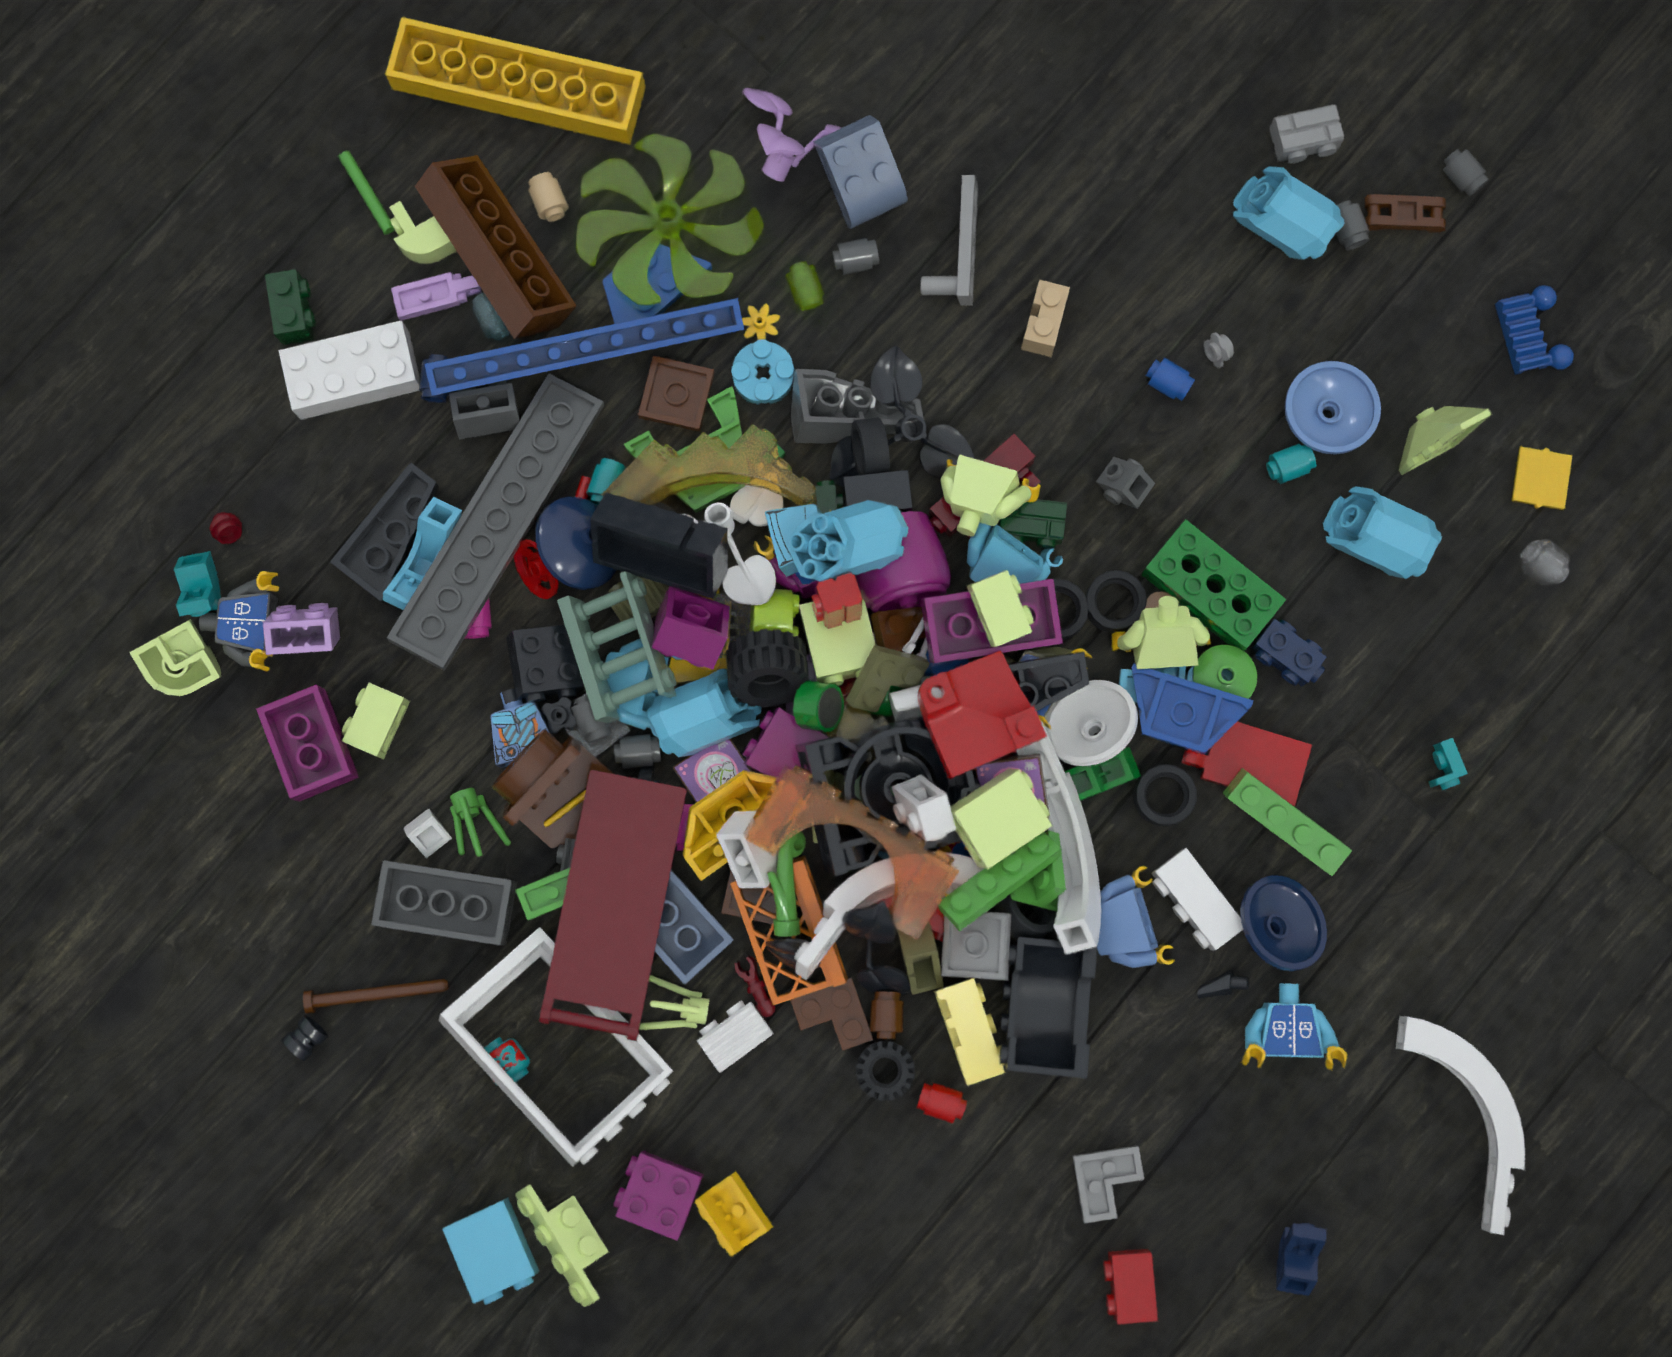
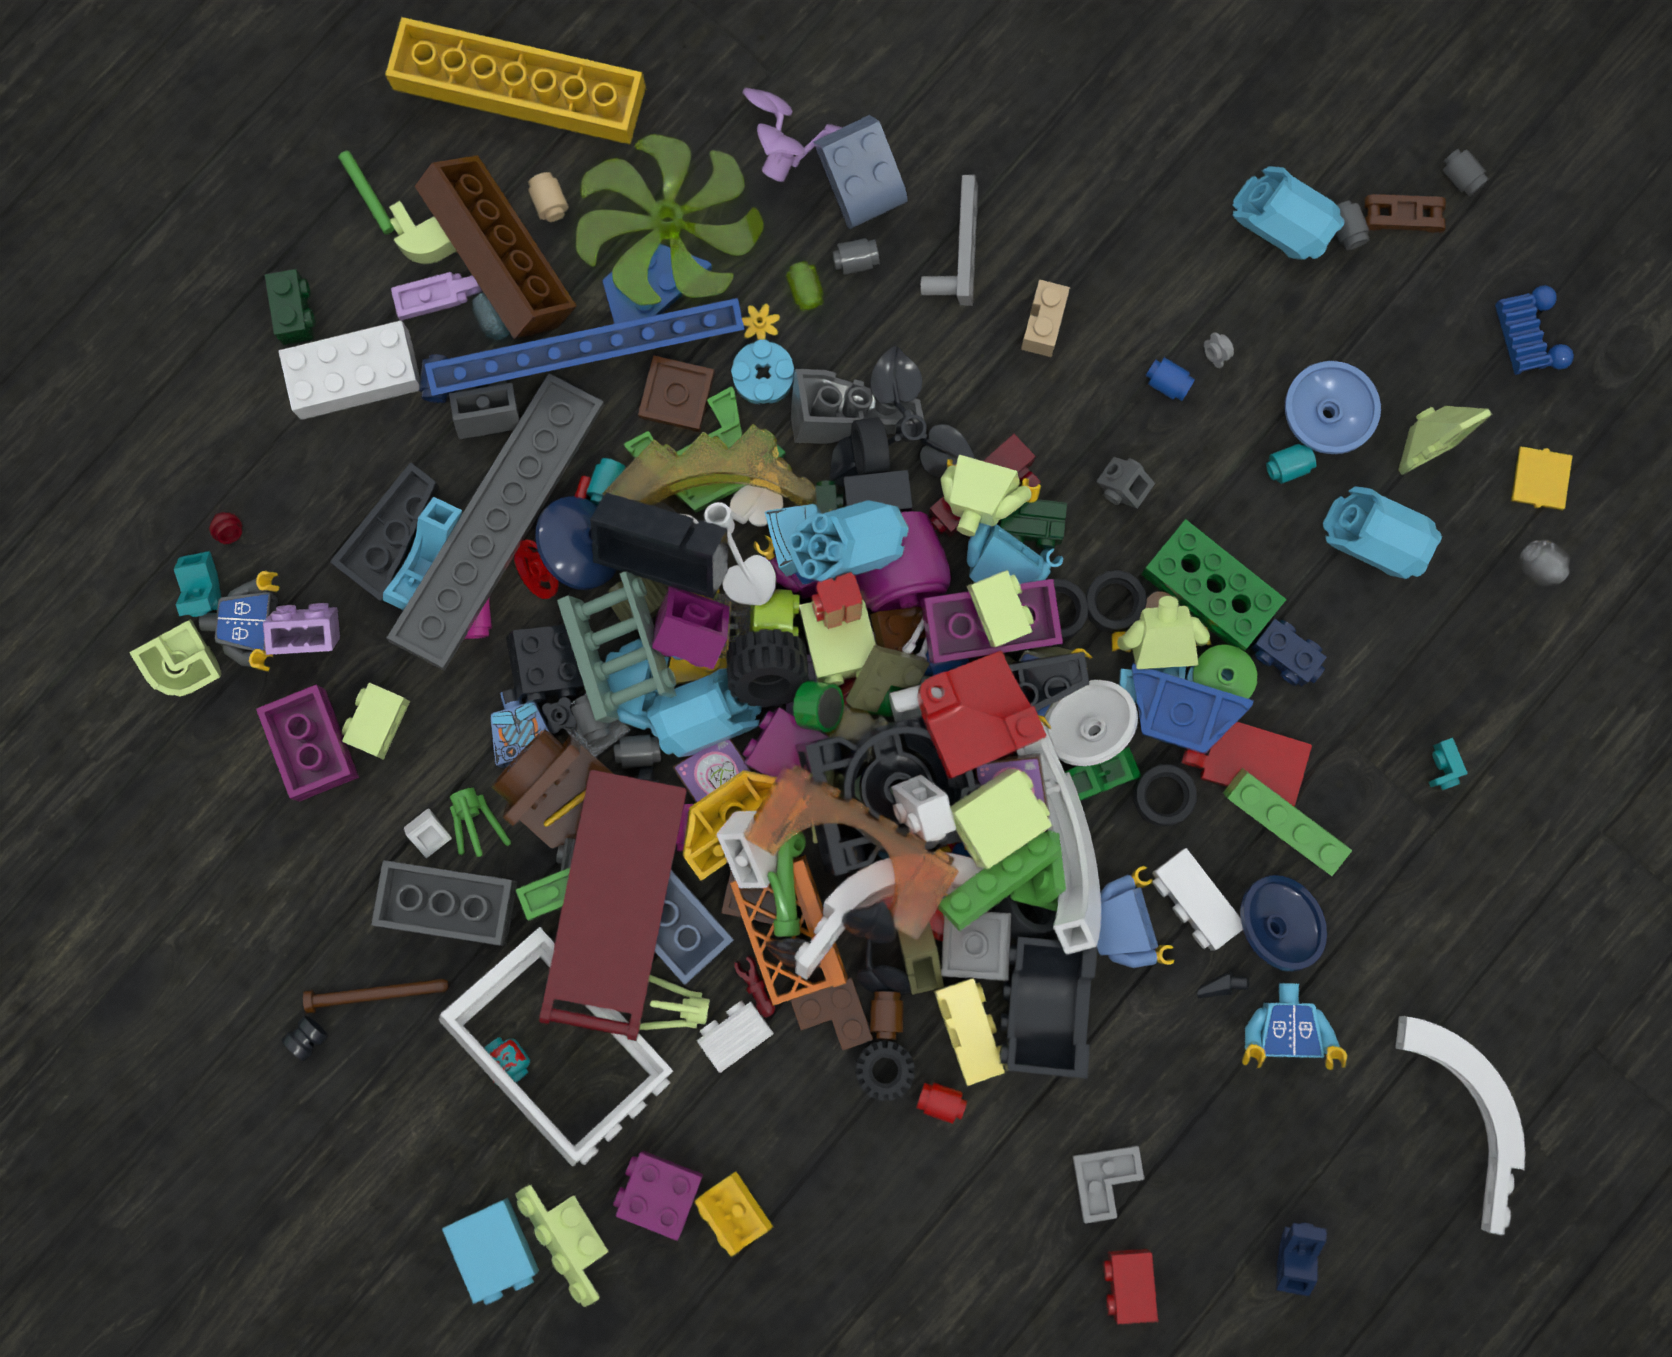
light grey brick [1270,104,1344,163] -> none

